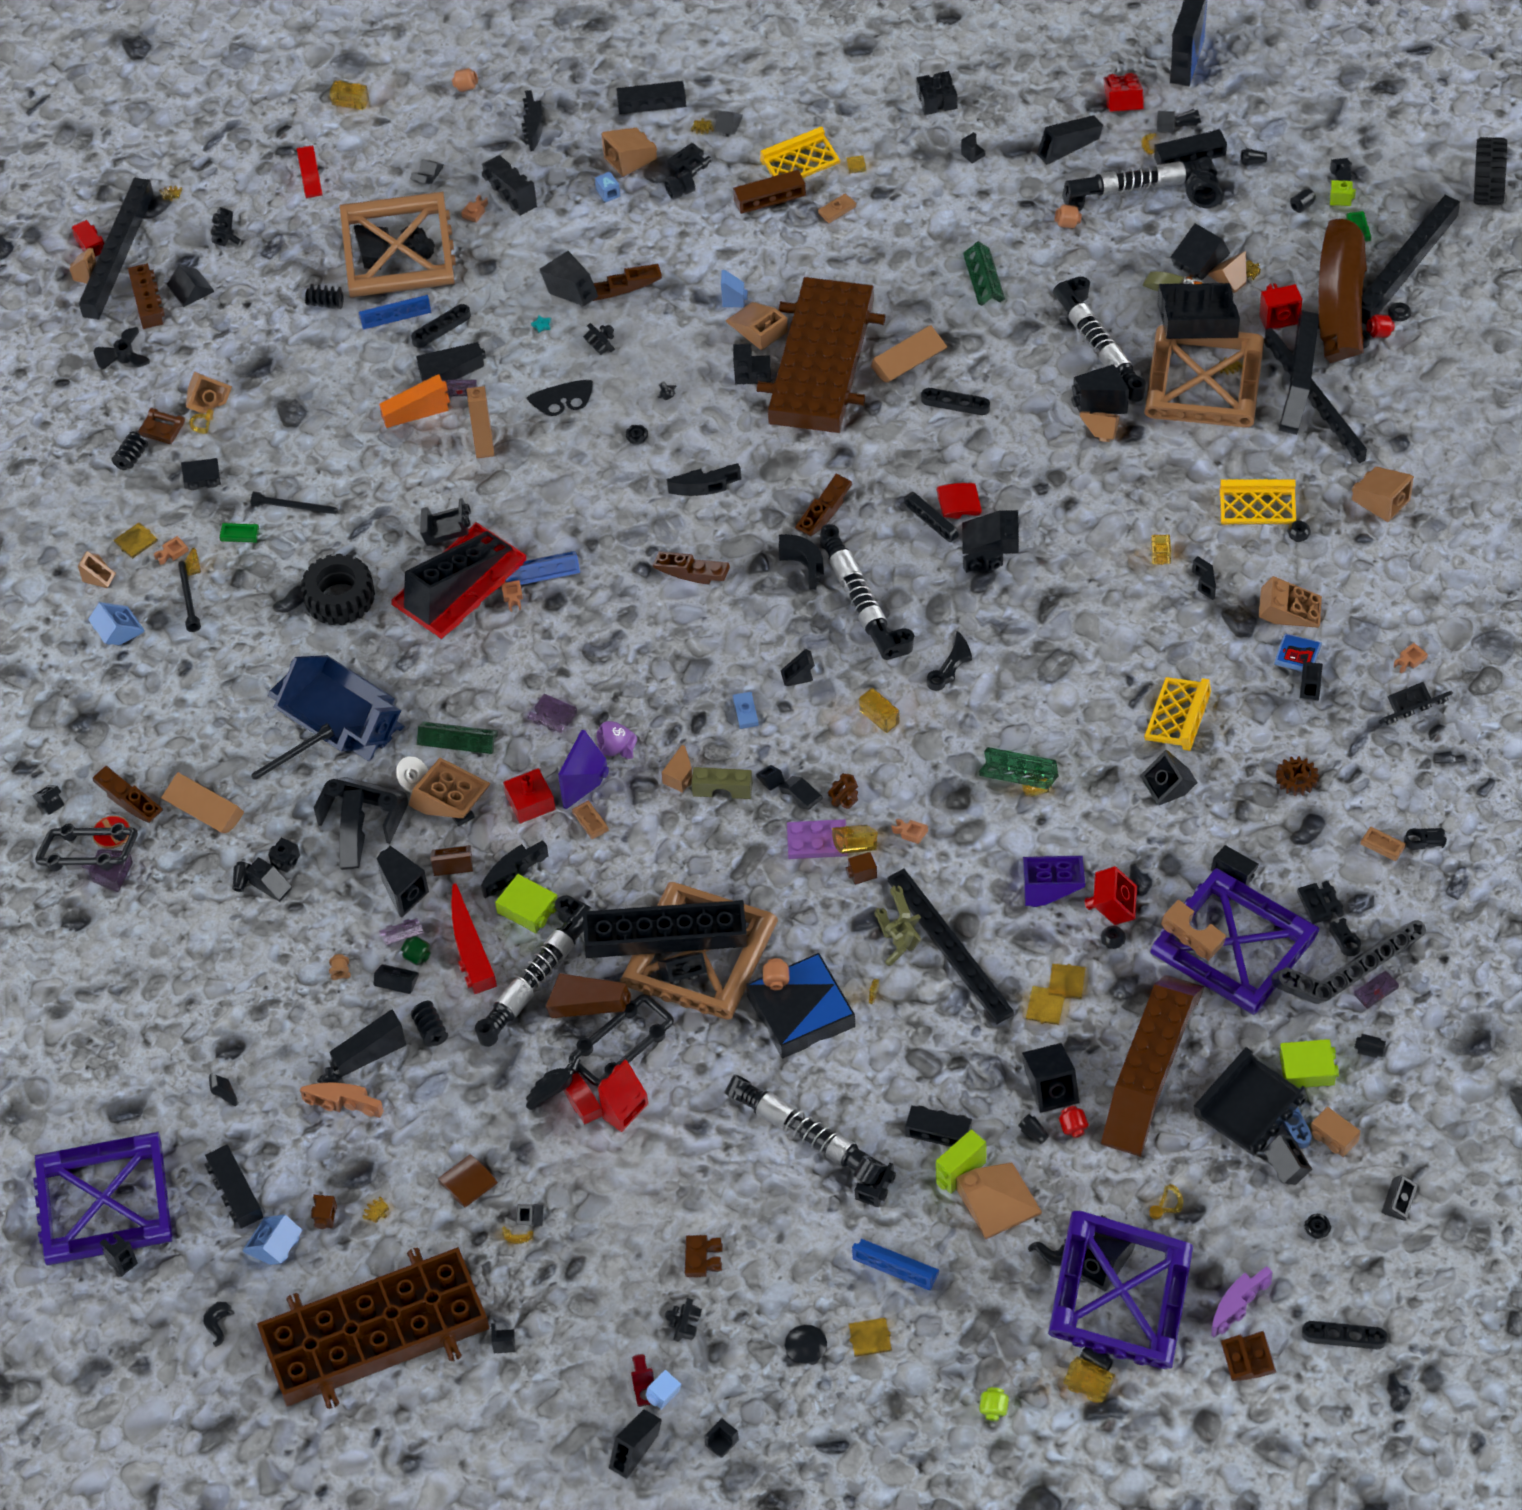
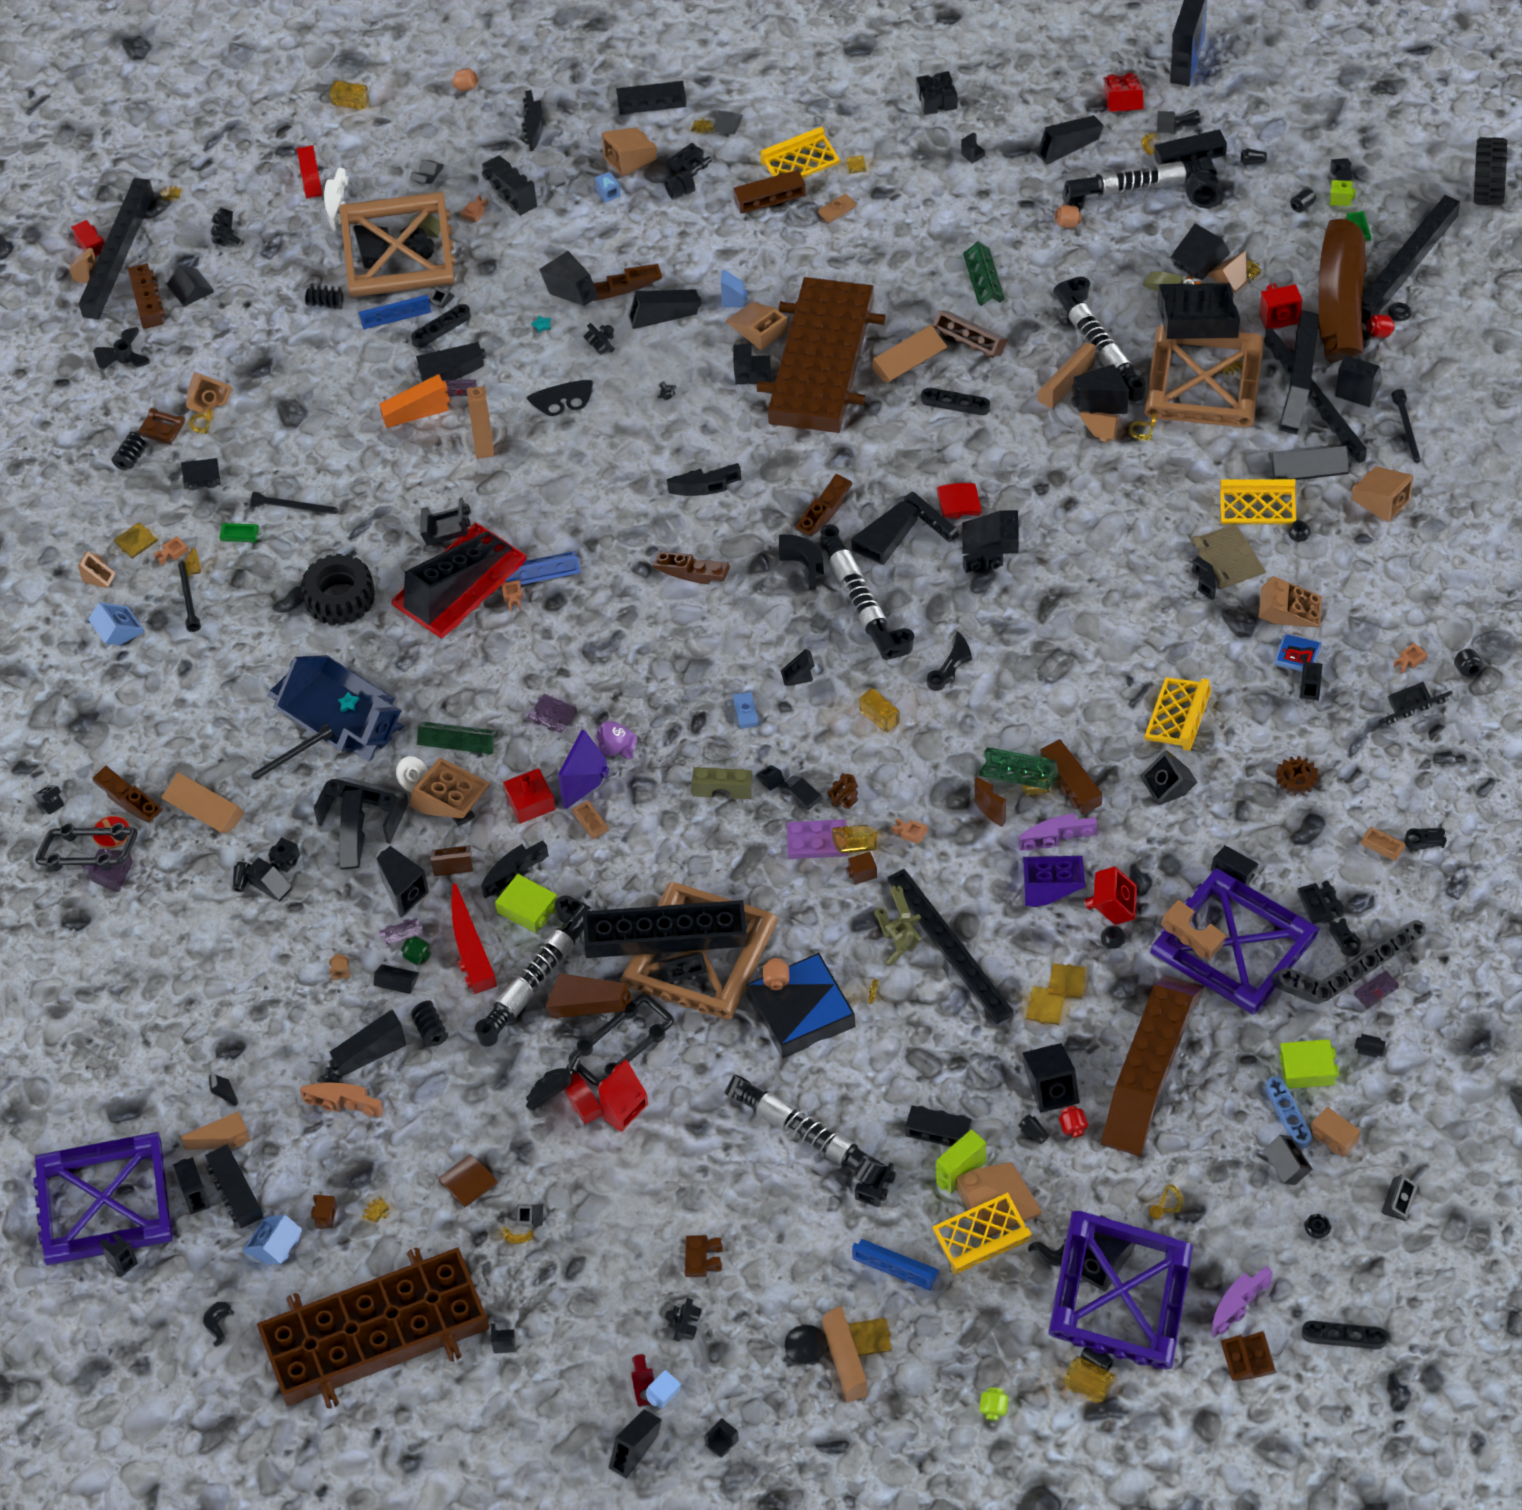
black plate [626,425,648,445] -> none
medium nougat slope [662,745,692,793] -> none
clear yellow brick [1150,535,1171,565] -> none
black panel [1194,1047,1307,1156] -> none
none -> black slope [173,1157,210,1215]
none -> medium nougat slope [181,1111,251,1150]
none -> white slope [324,168,349,231]
none -> teal piece [338,691,359,713]
none -> olive slope [406,212,441,238]
none -> black slope [429,286,455,309]
none -> black slope [629,289,702,329]
none -> medium nougat brick [822,1306,867,1402]
none -> black slope [851,501,918,565]
none -> yellow fence [932,1192,1032,1275]
none -> reddish brown brick [933,310,1008,358]
none -> reddish brown slope [975,777,1006,827]
none -> medium lavender slope [1019,813,1097,851]
none -> medium nougat brick [1038,343,1095,409]
none -> reddish brown brick [1039,739,1102,815]
none -> clear yellow piece [1129,414,1156,441]
none -> dark tan window [1190,524,1266,589]
none -> slope [1268,444,1349,480]
none -> black slope [1335,355,1383,407]
none -> black piece [1391,389,1421,463]
none -> black head [1454,649,1483,677]

